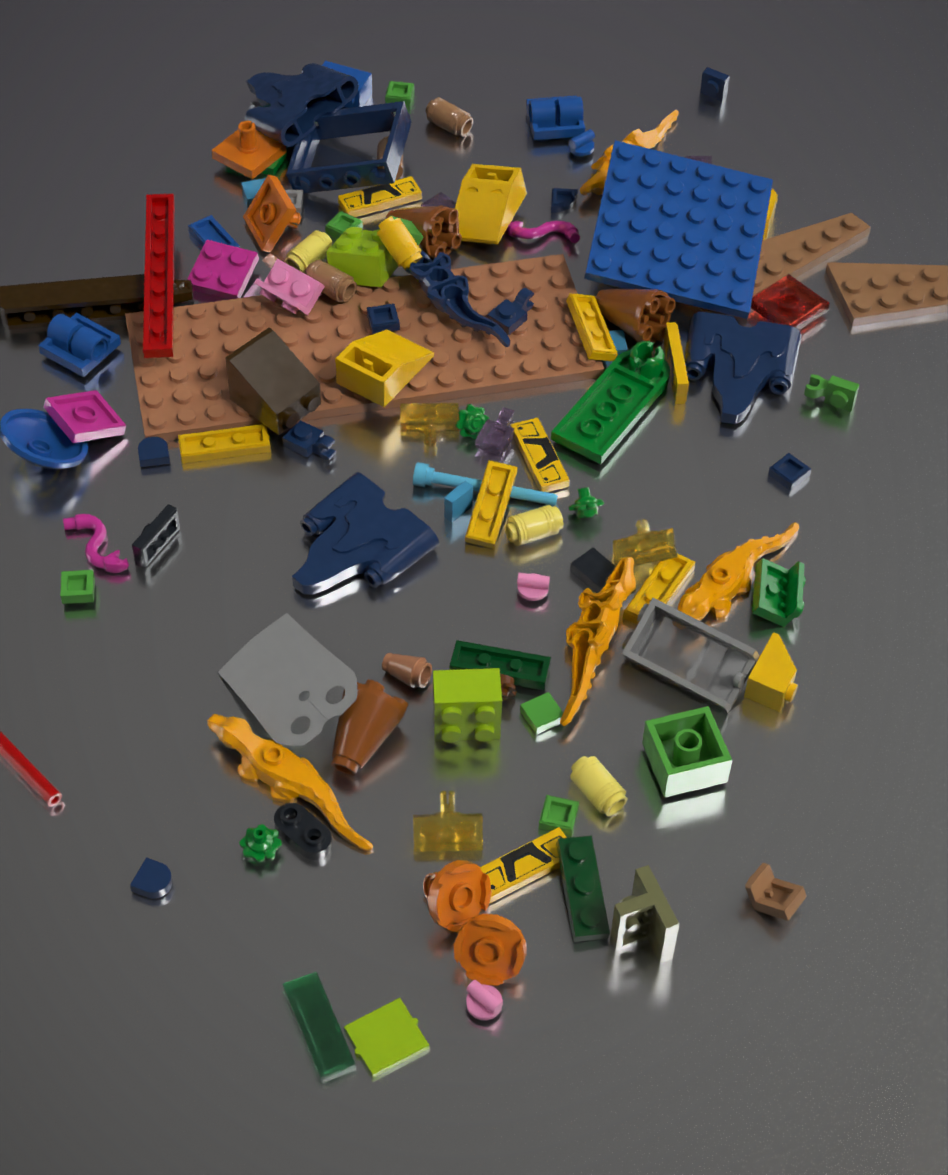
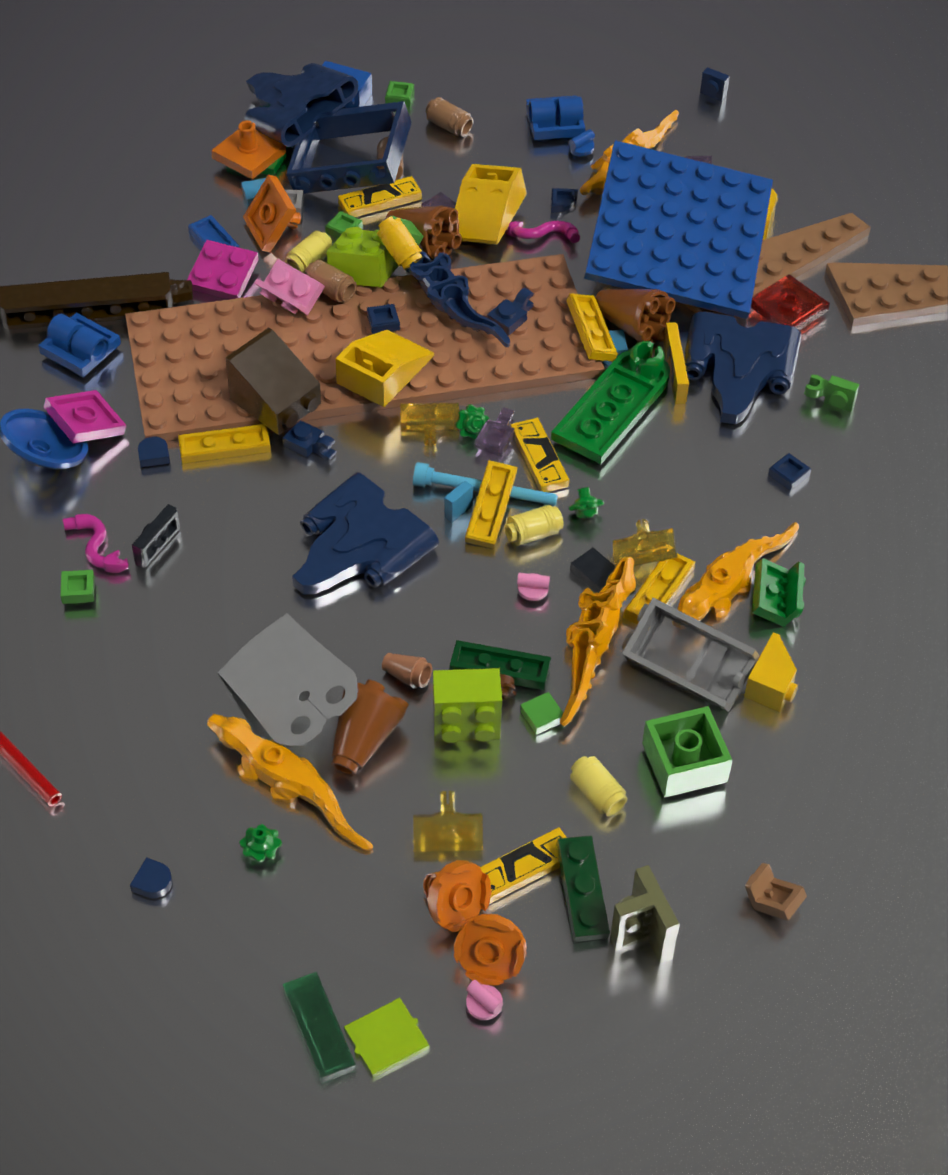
red plate [143,193,175,358] -> none
black plate [274,803,332,860] -> none
bright green tile [538,795,579,836] -> none

